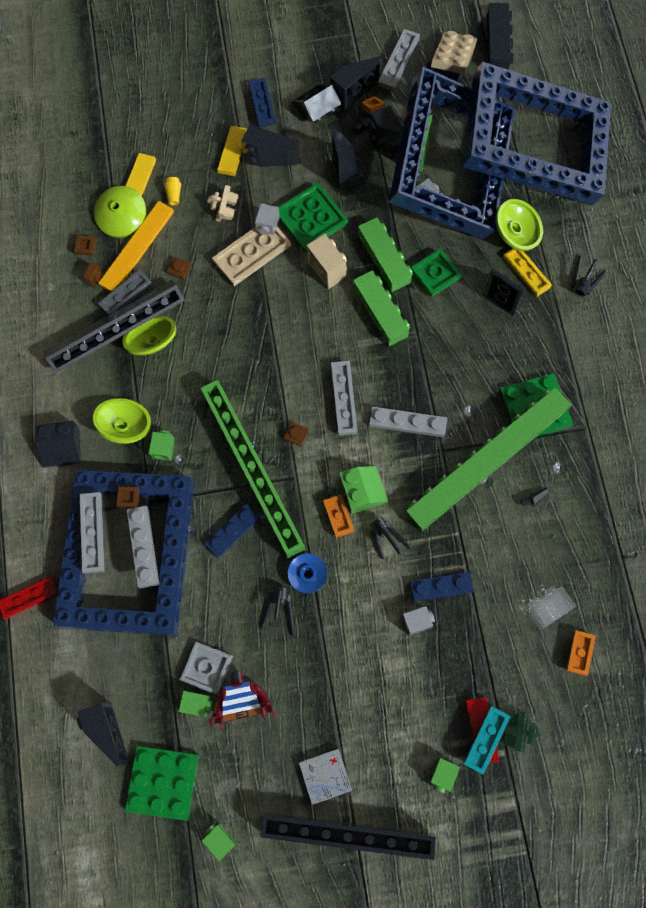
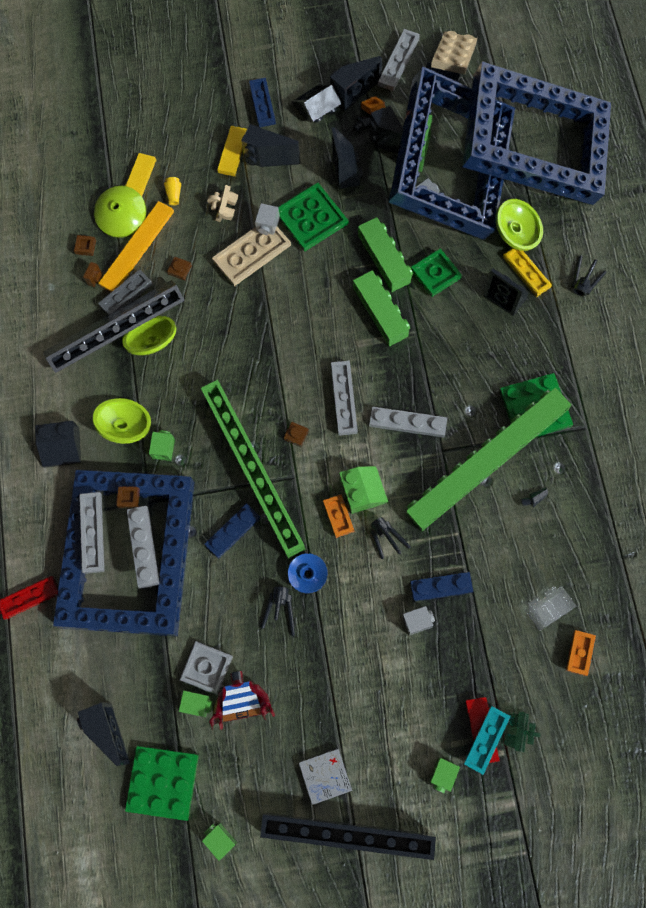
tan brick [307,234,347,289] -> none
black brick [487,3,514,70] -> none

